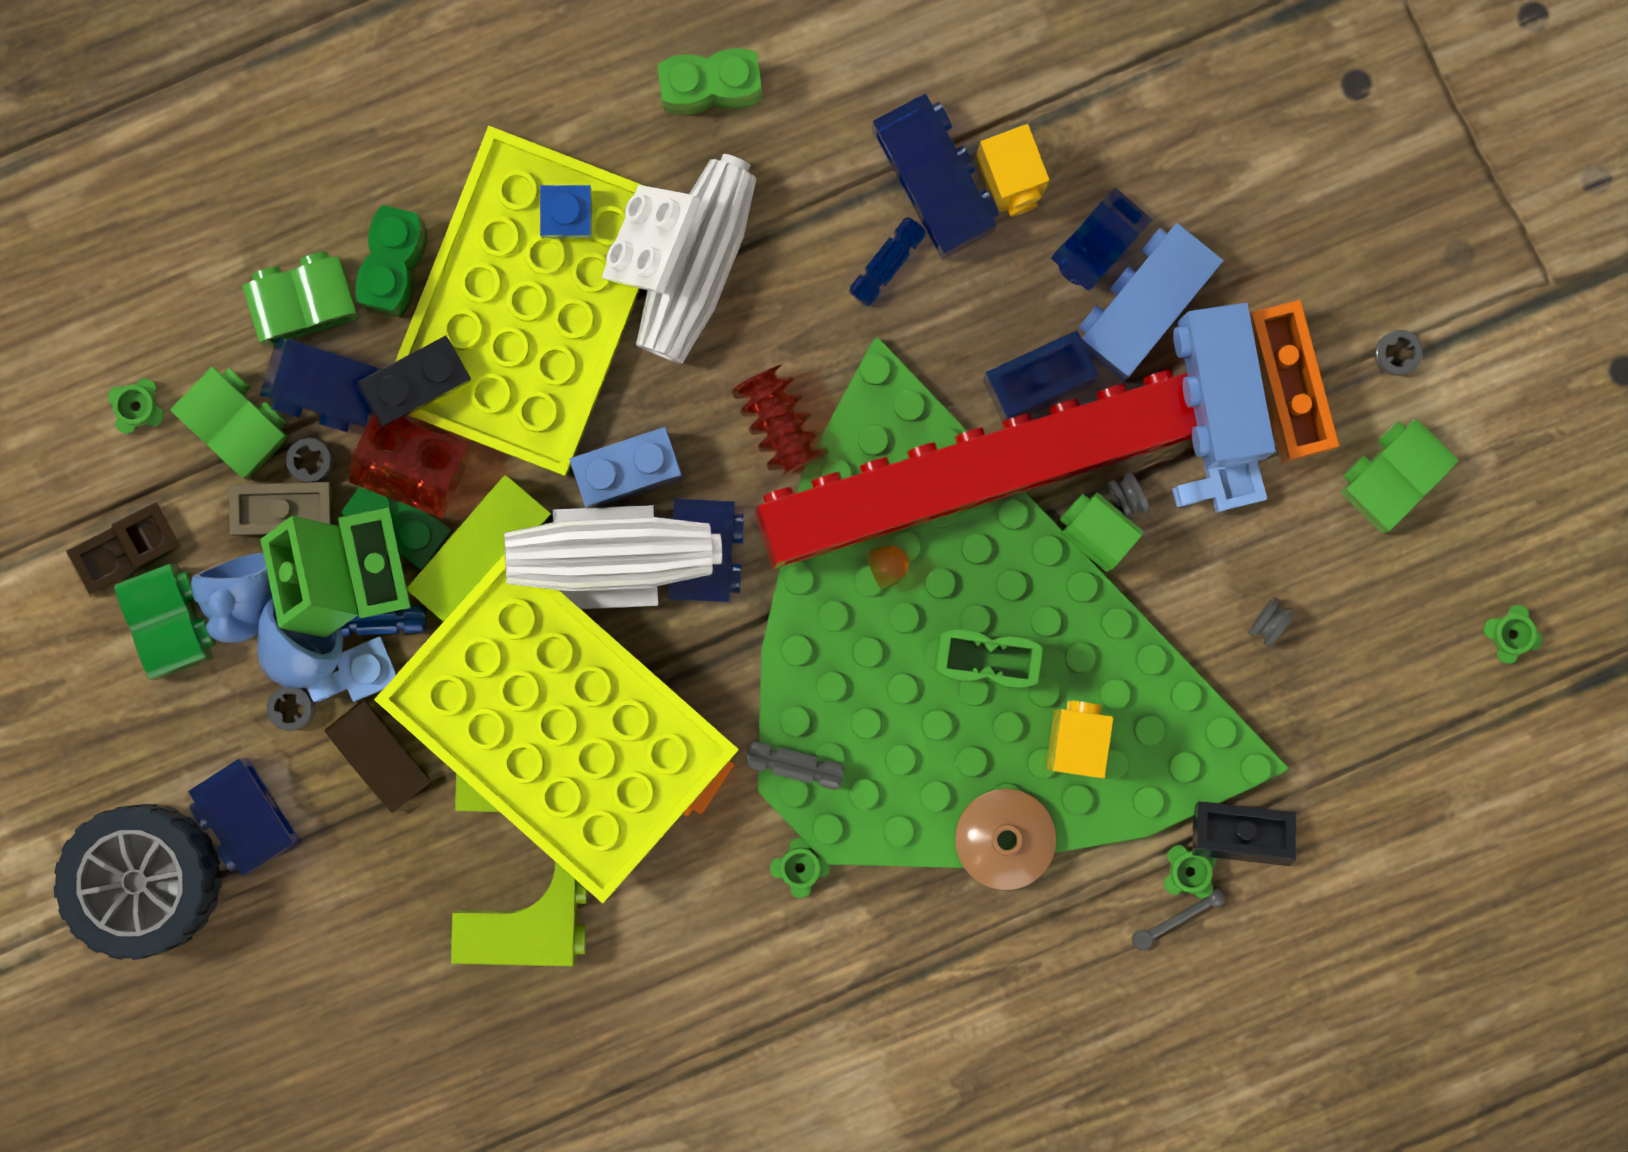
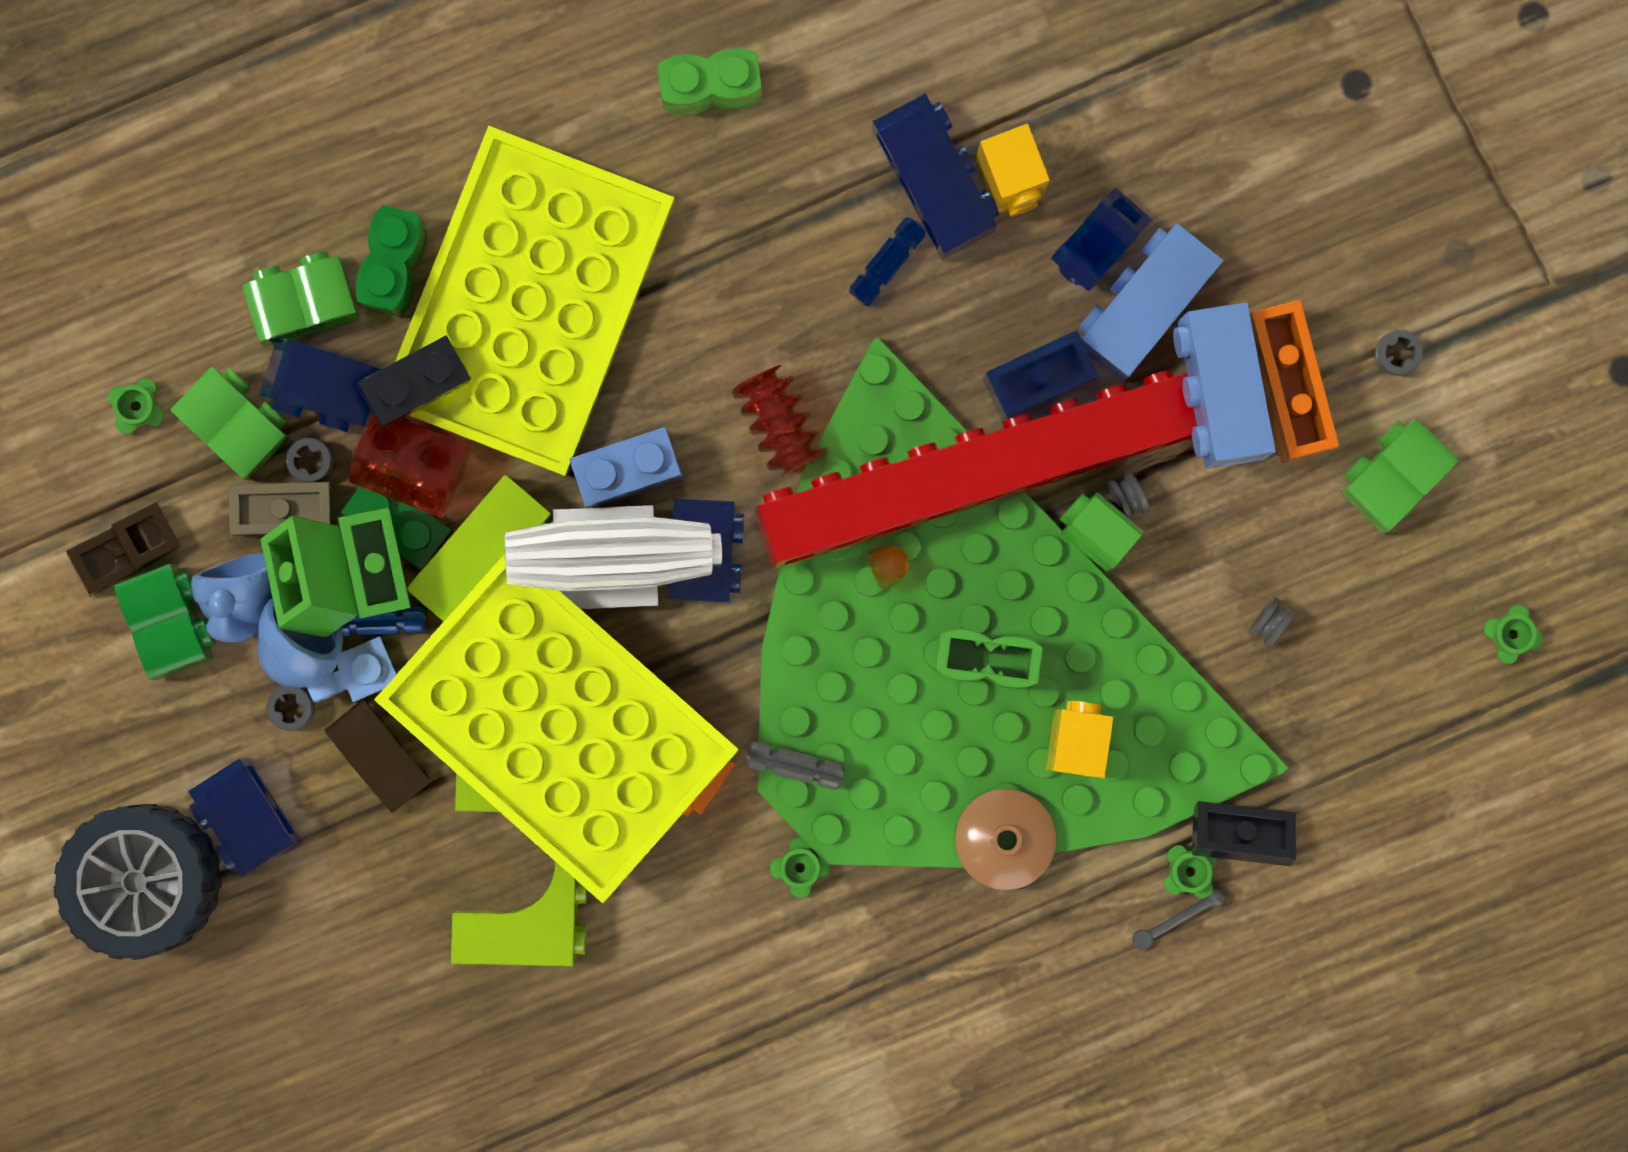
blue plate [540,185,592,238] -> none
white plate [602,154,756,364] -> none
light blue plate [1172,461,1267,513] -> none

